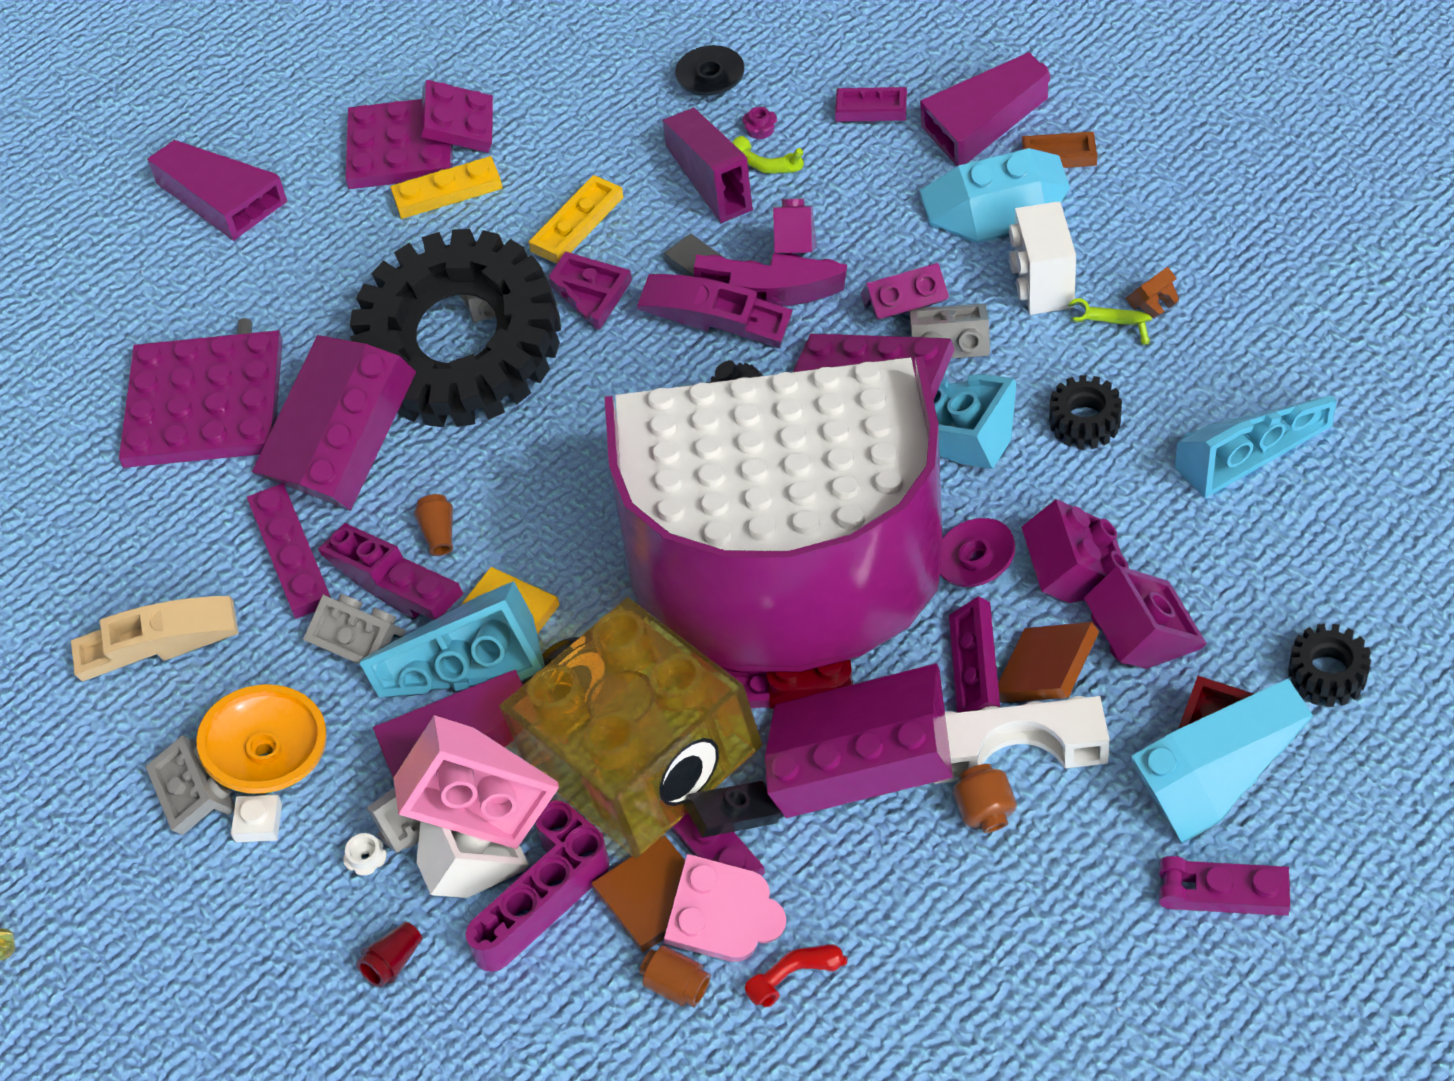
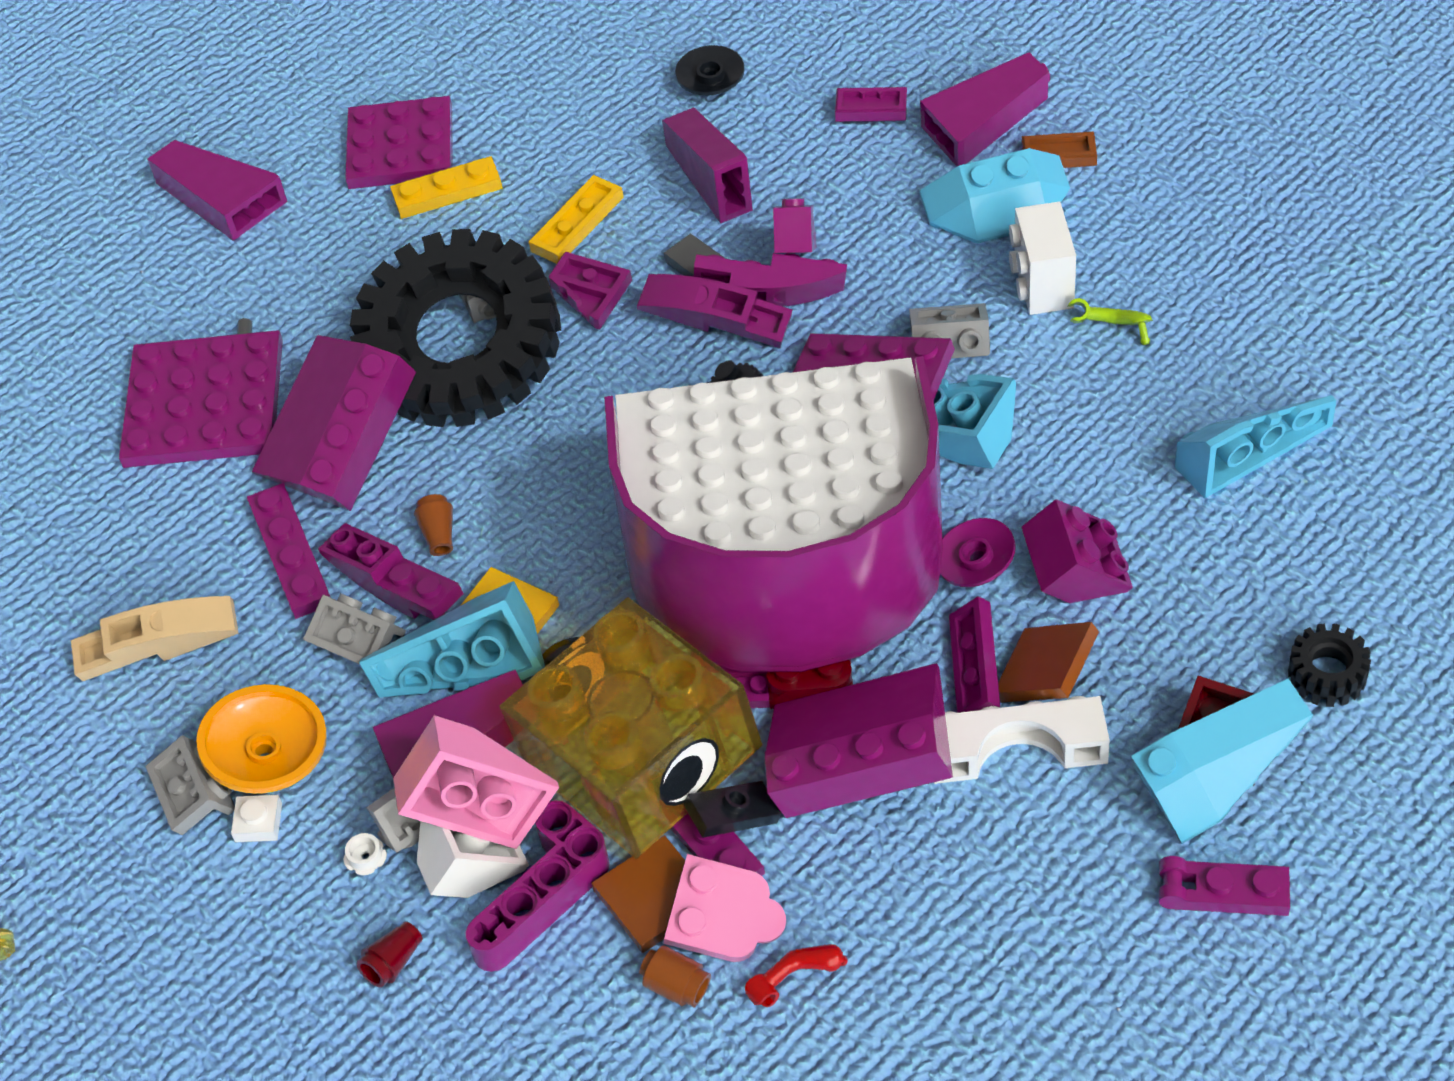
magenta plate [421,80,493,153] -> none
lime piece [732,136,804,174] -> none
magenta plate [742,107,777,139] -> none
magenta bracket [860,263,949,320] -> none
dark orange head [952,764,1017,833] -> none
black tyre [1049,375,1122,450] -> none
magenta slope [1084,565,1207,669] -> none
dark orange tile [1125,267,1179,319] -> none

